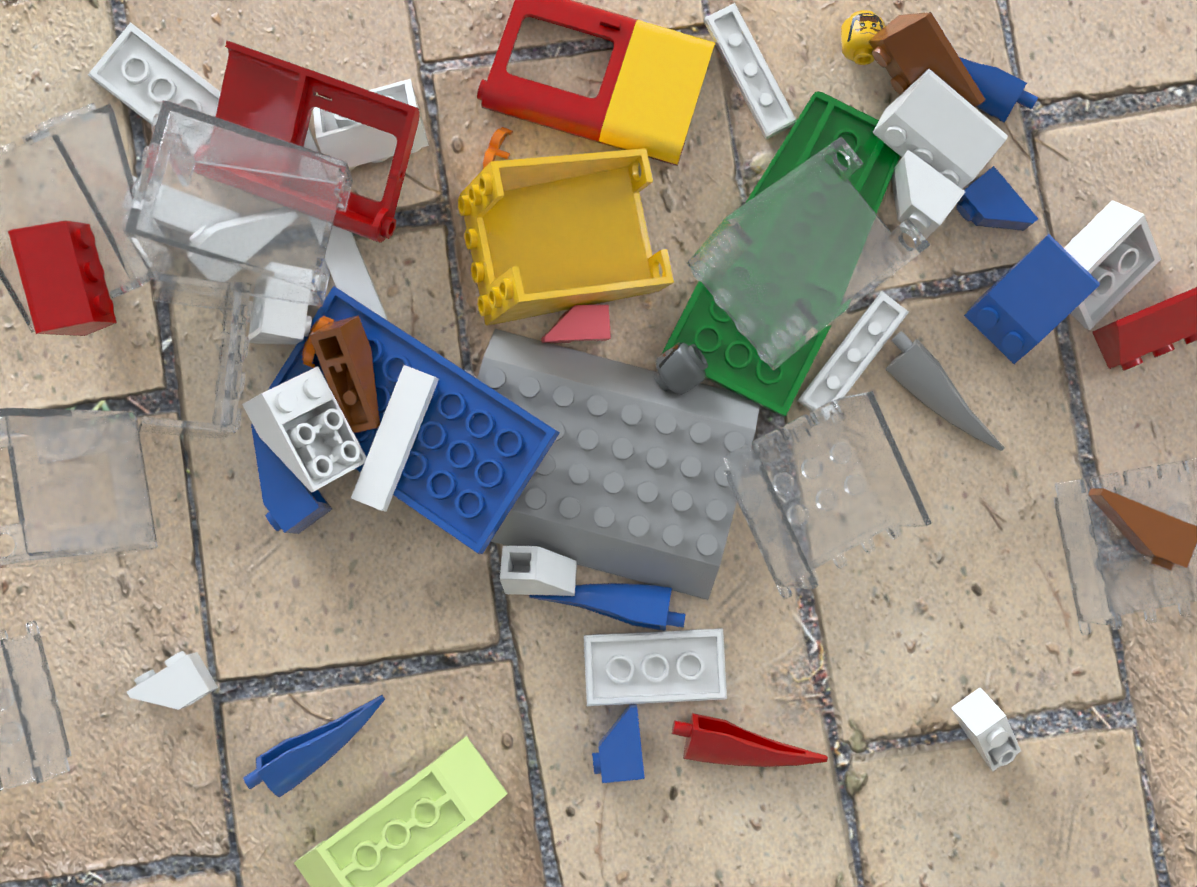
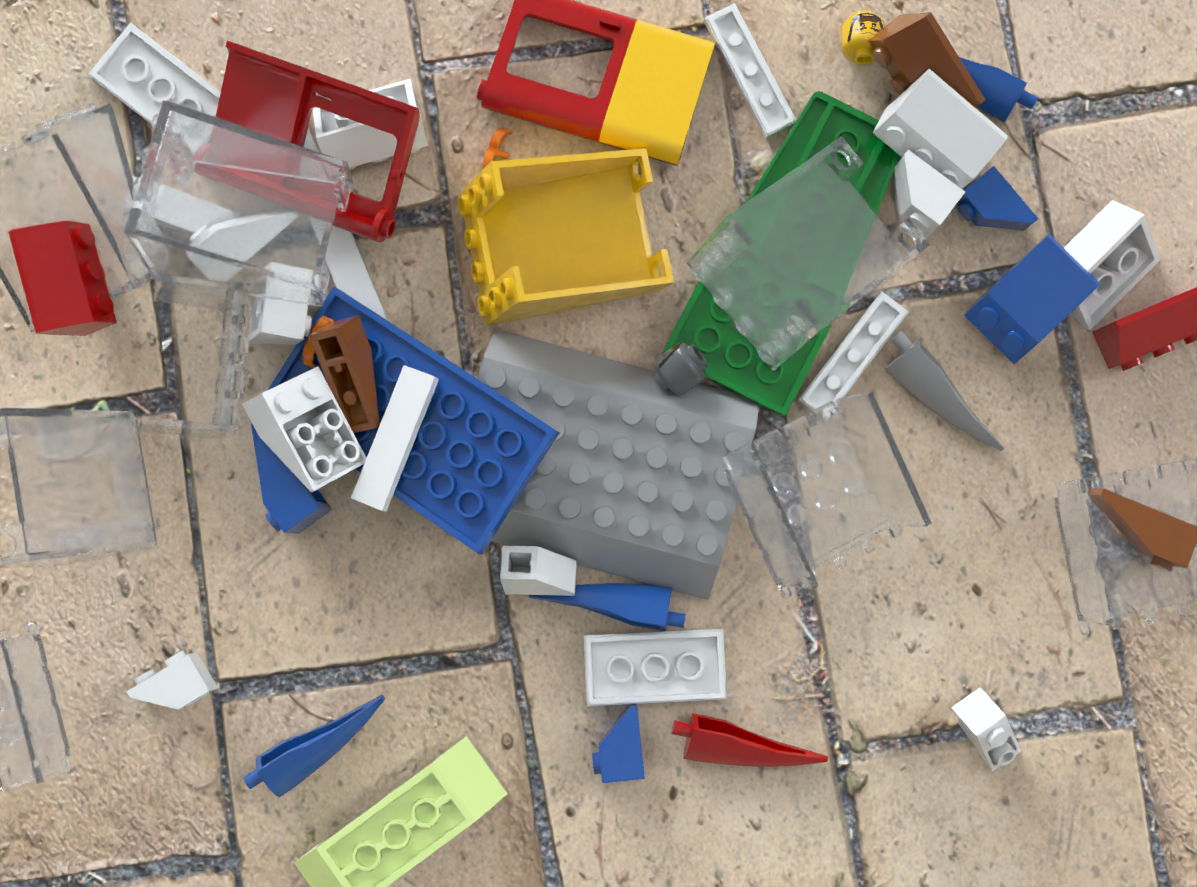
coral slope [541,305,611,343] -> none

